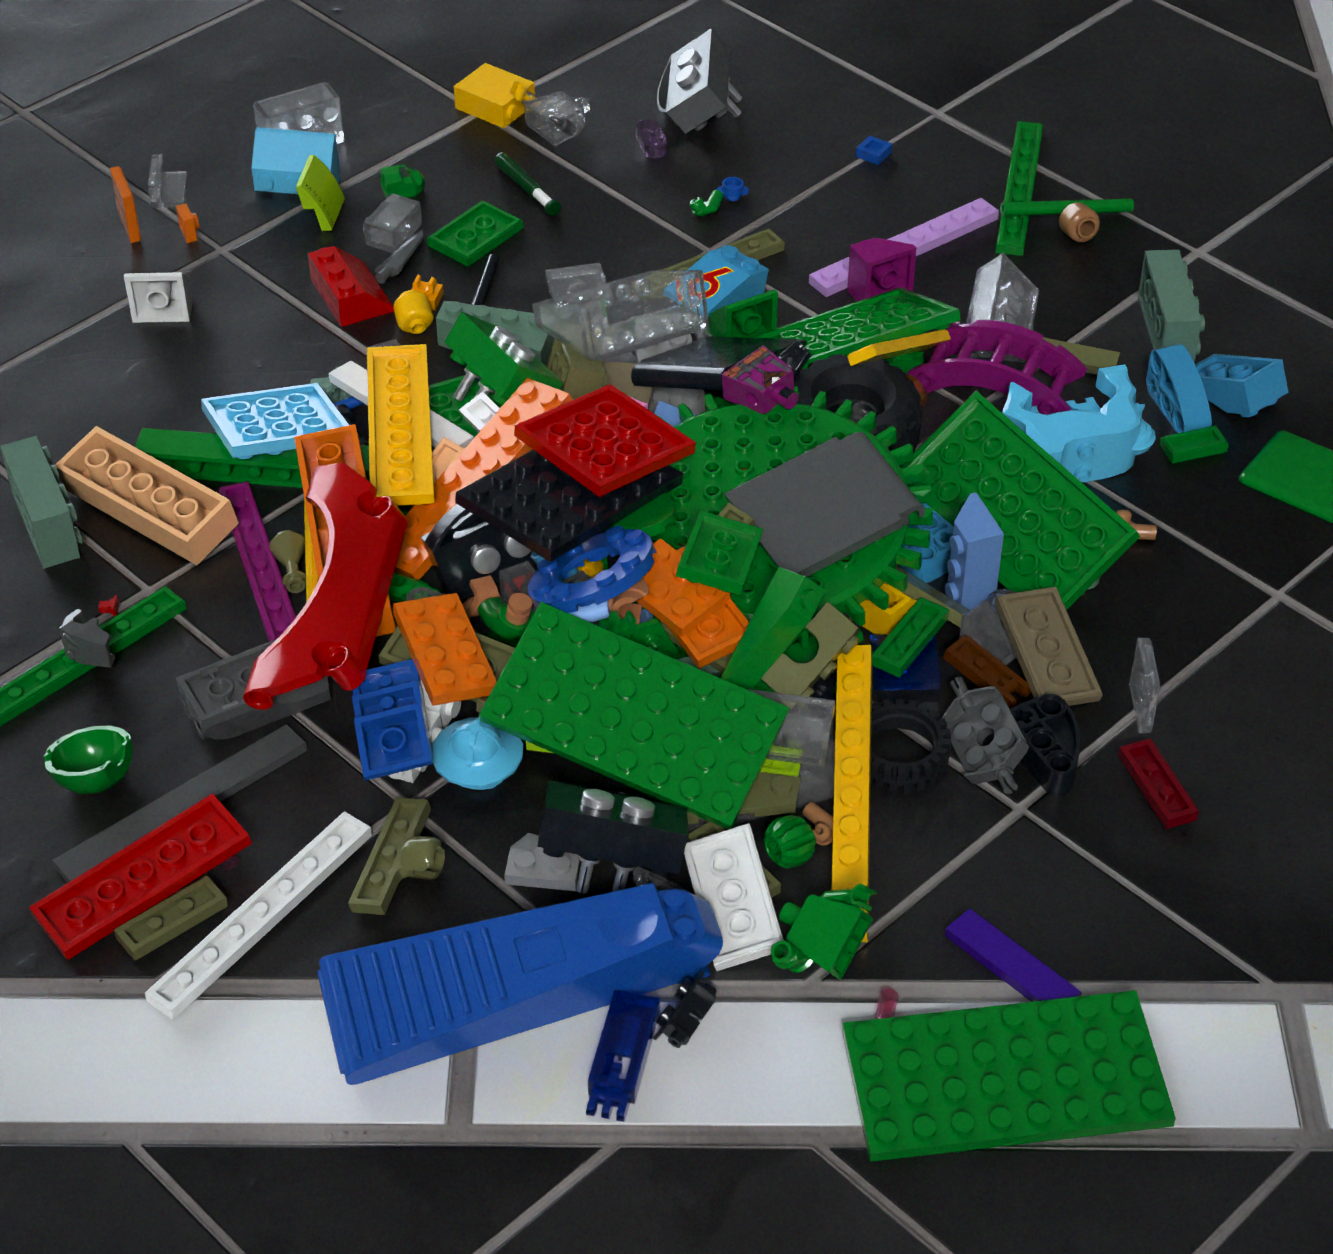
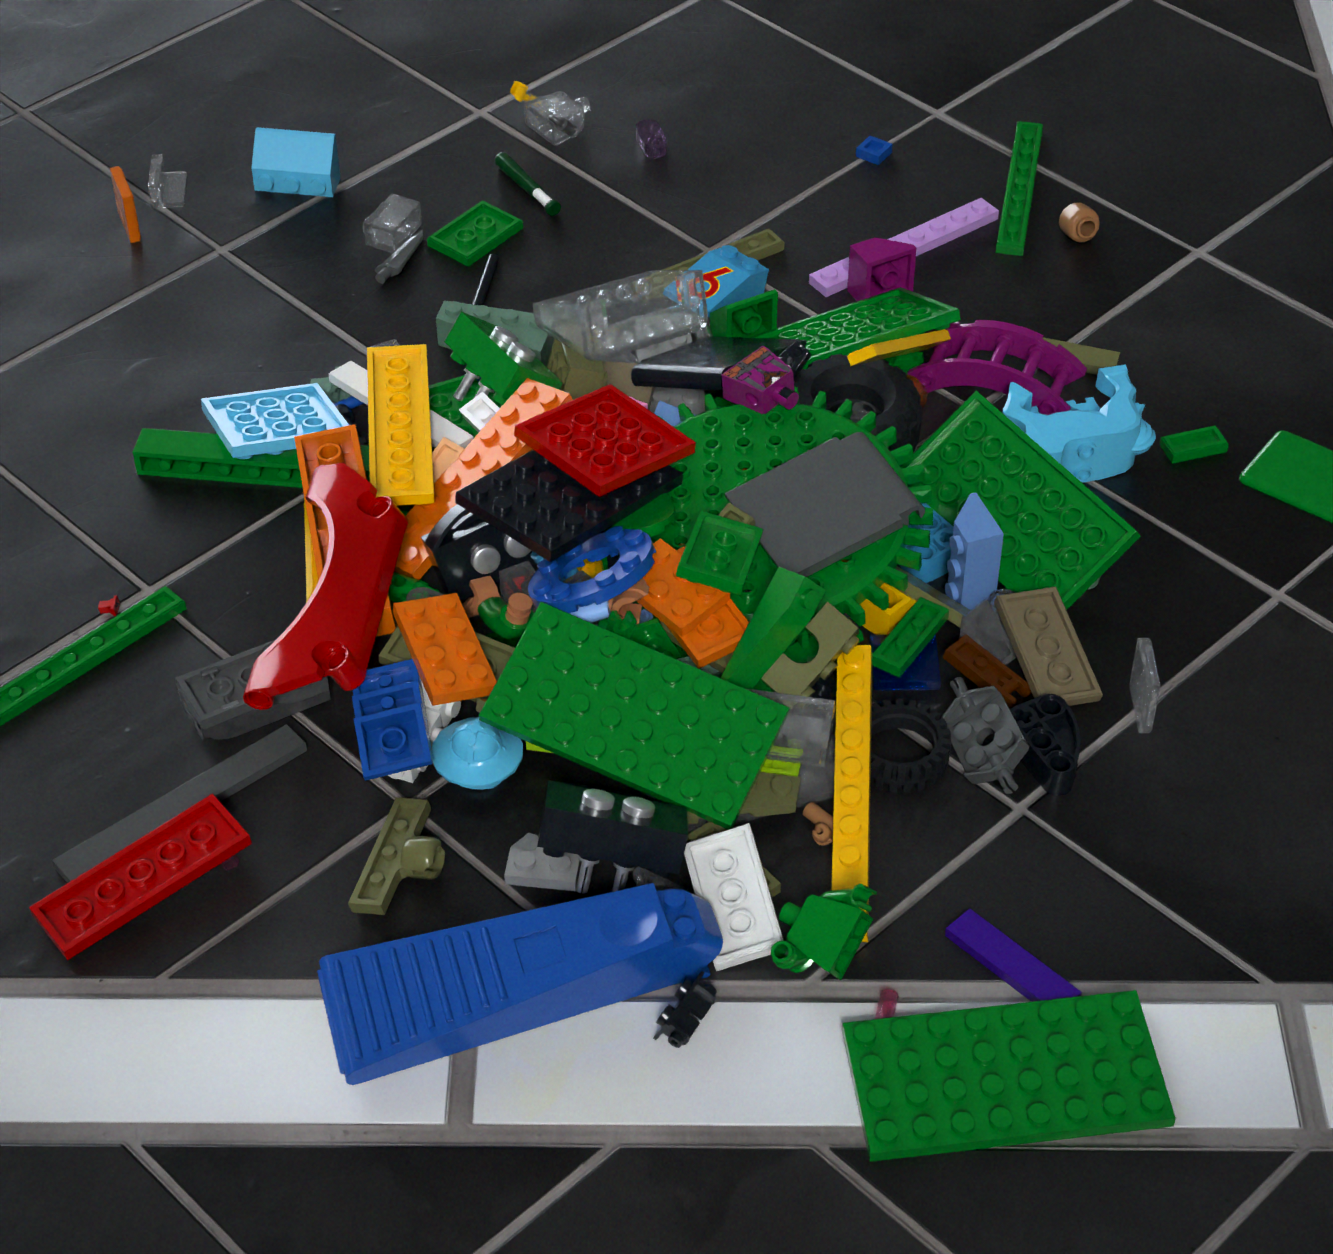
sand green brick [0,436,83,569] -> none
green cylinder [43,725,133,795] -> none
light nougat brick [55,426,239,565] -> none
dark grey hand [59,609,115,668] -> none
olive plate [114,876,228,961] -> none
white slope [124,272,193,323] -> none
white plate [145,811,372,1020] -> none
orange plate [176,204,200,243] -> none
magenta tile [218,481,296,642] -> none
clear brick [253,81,344,144] -> none
olive piece [269,530,306,593] -> none
lime slope [296,155,345,231] -> none
red slope [308,246,394,327] -> none
green rock [379,164,425,200] -> none
yellow head [393,290,434,334] -> none
light orange tile [411,275,444,310] -> none
yellow brick [453,63,536,128] -> none
clear tile [545,263,611,312] -> none
clear blue hinge [586,990,660,1122] -> none
dark grey piece [657,28,742,134] -> none
green arm [690,190,724,217] -> none
blue plate [717,177,749,201] -> none
green piece [763,815,816,868] -> none
clear slope [966,253,1039,362] -> none
green piece [1000,198,1134,216] -> none
medium nougat arm [1116,510,1157,540] -> none
dark red plate [1118,738,1199,829] -> none
sand green brick [1138,250,1205,362] -> none
dark azure beam [1146,344,1212,433] -> none
dark azure slope [1195,354,1289,417] -> none

